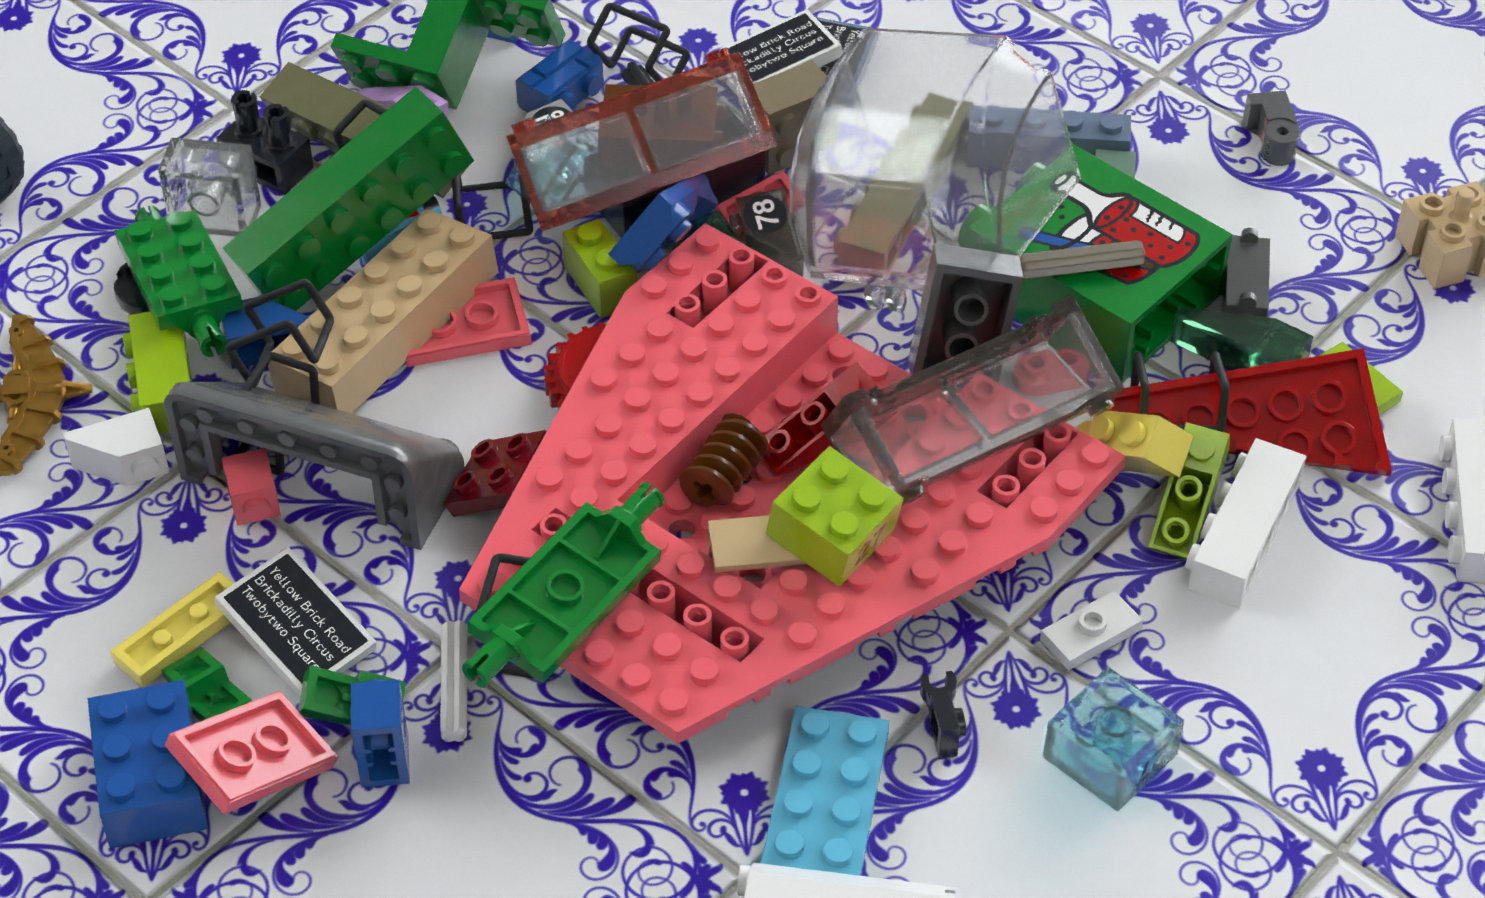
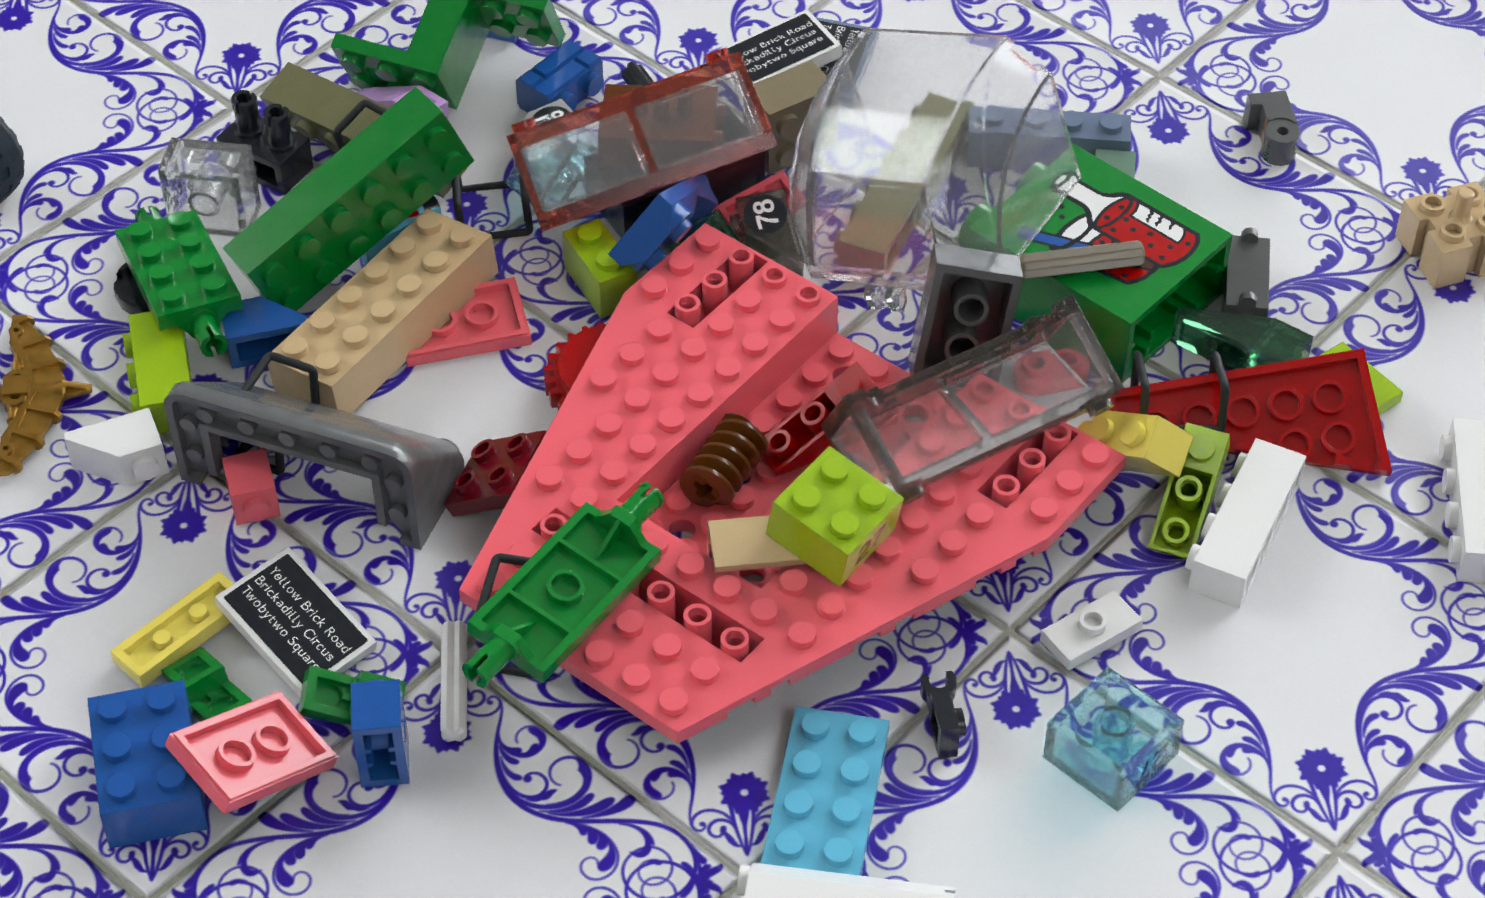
black piece [225,279,334,387] -> none
black piece [587,3,690,87] -> none

